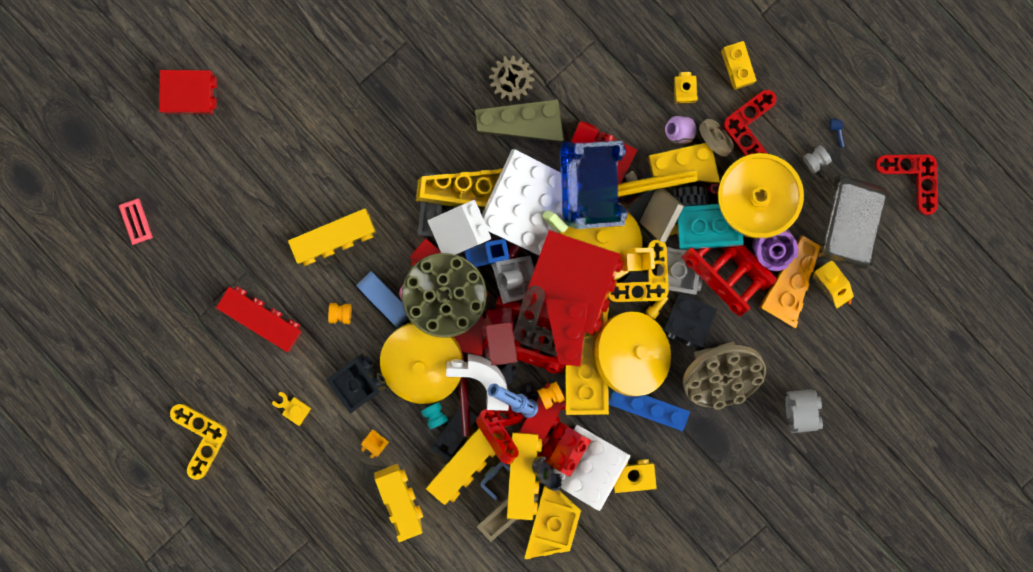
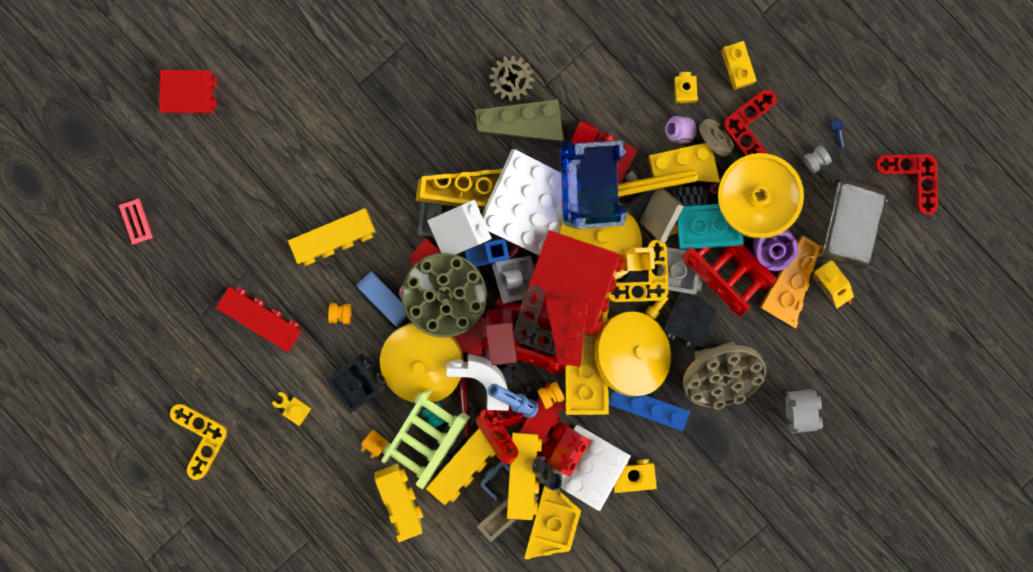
yellowish green tile [542,210,568,232] -> none
none -> yellowish green fence [381,389,470,489]

